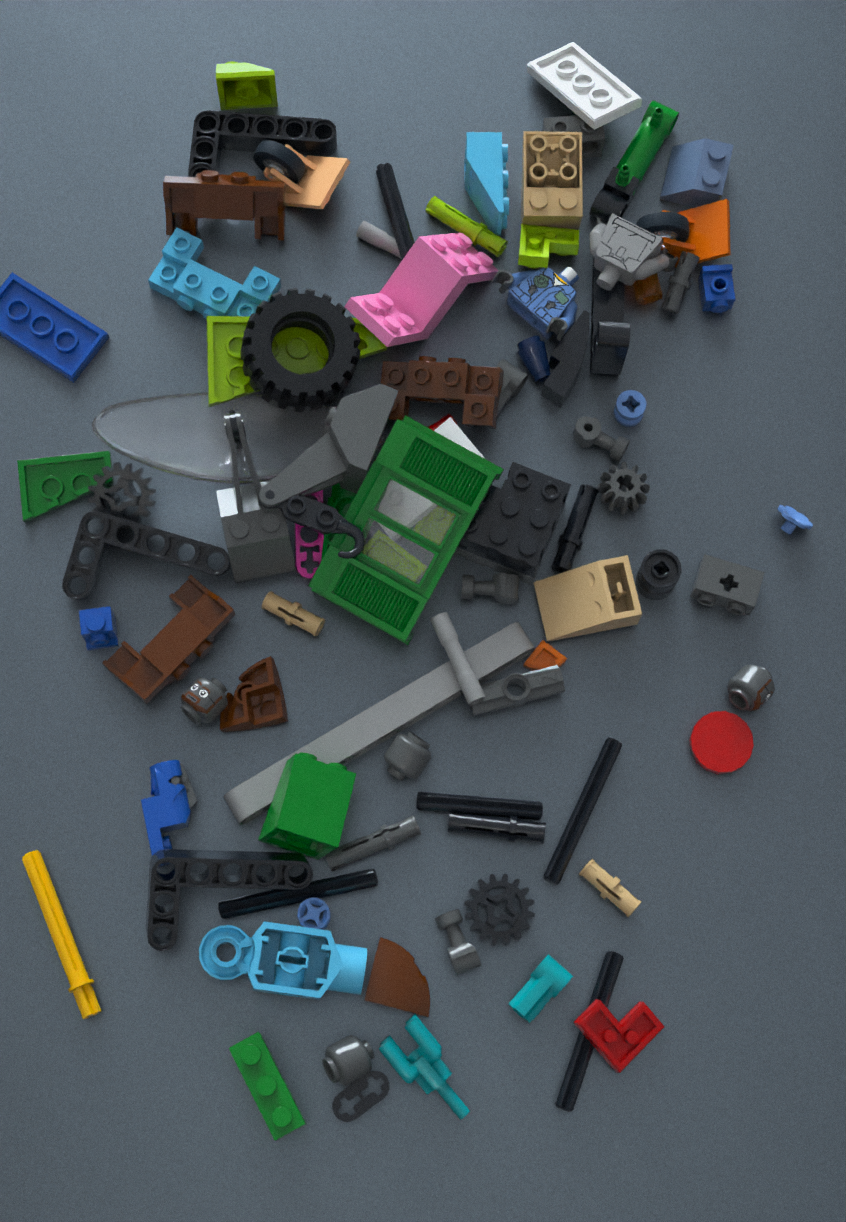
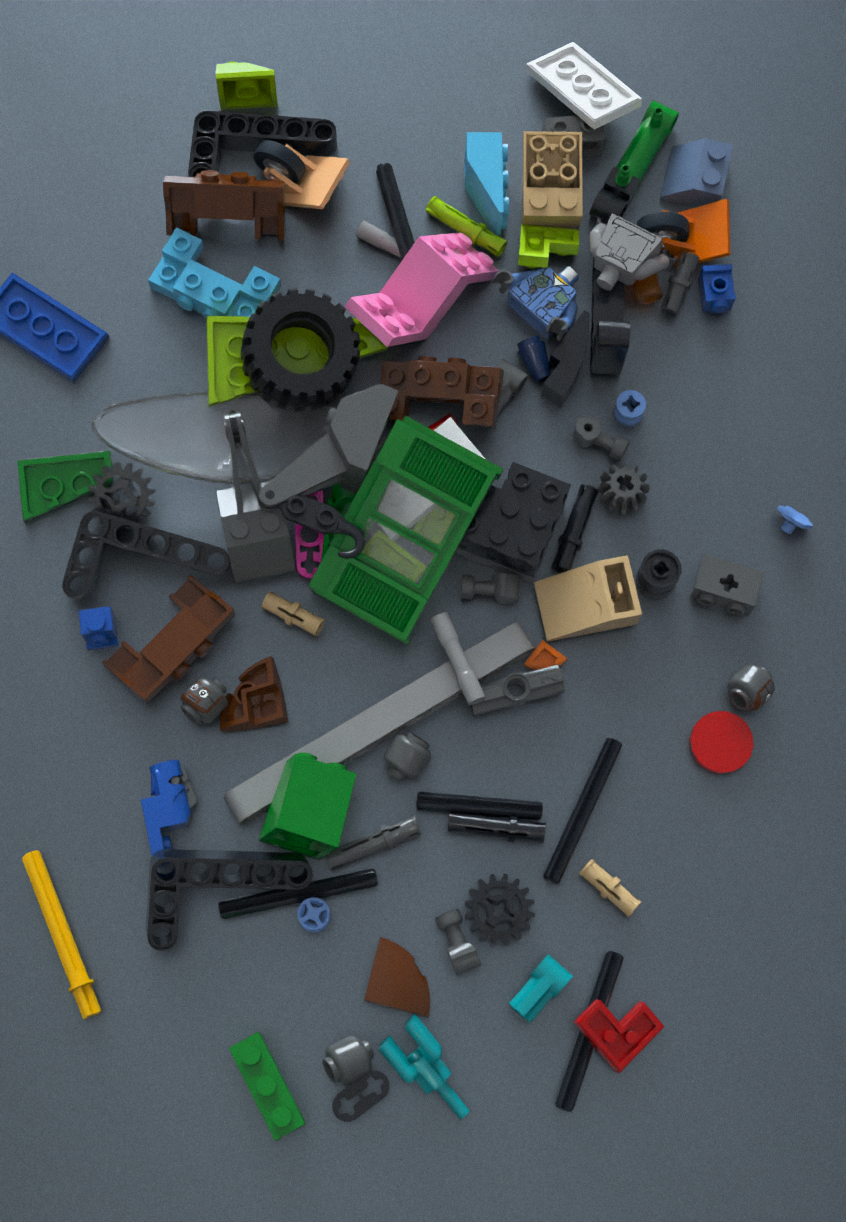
medium azure brick [199,921,367,1000] -> none

